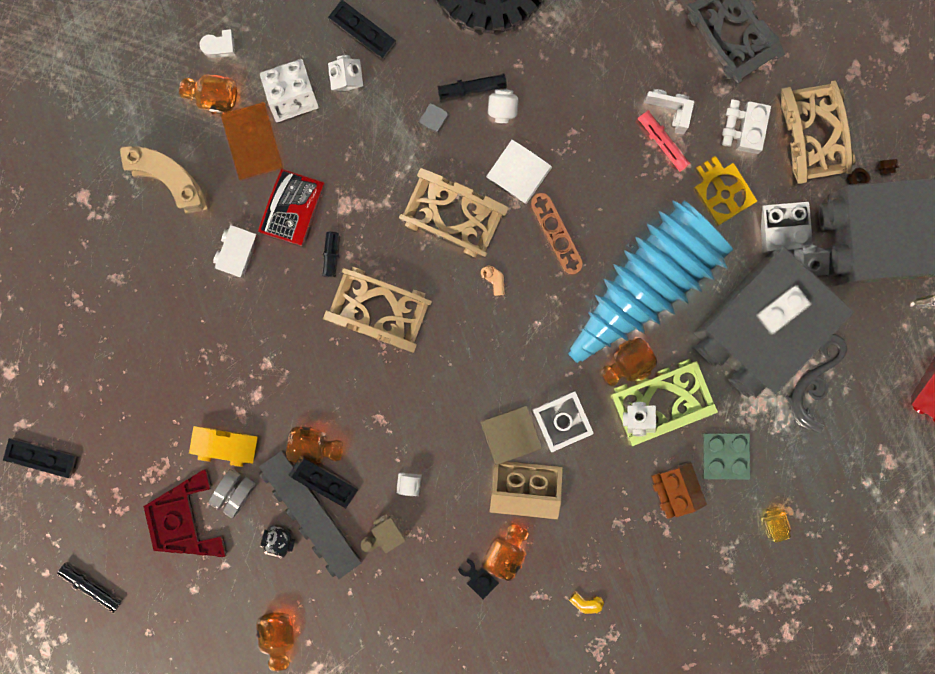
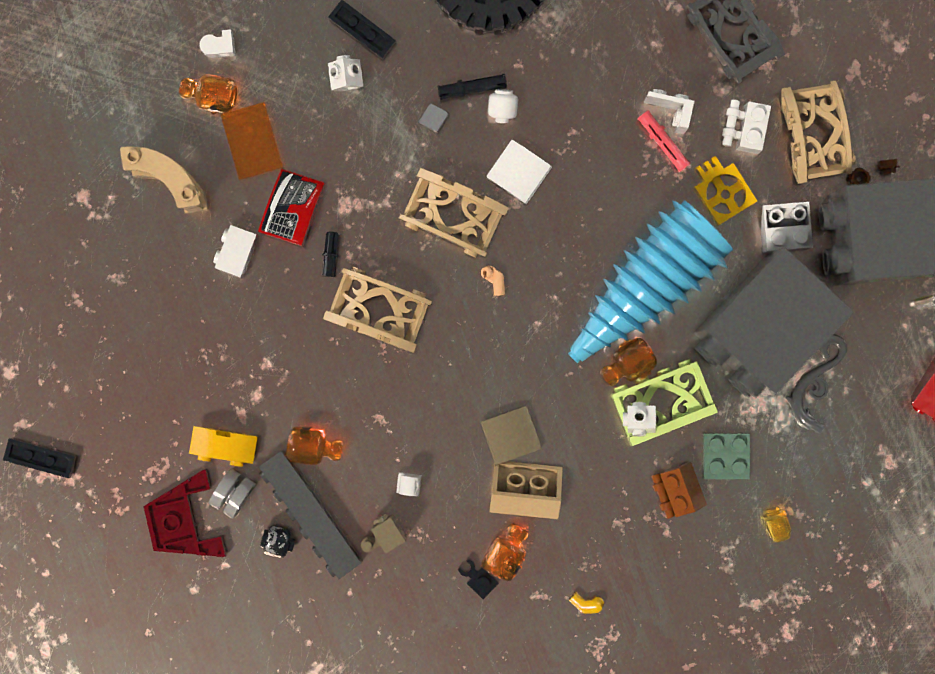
black pin [56,563,122,613] -> none
clear orange piece [256,612,295,671] -> none
white bracket [260,59,319,123] -> none
black plate [289,456,358,509] -> none
nougat beam [531,193,583,275] -> none
white brick [532,391,594,452] -> none
white plate [757,285,810,334] -> none
white brick [794,245,830,276] -> none

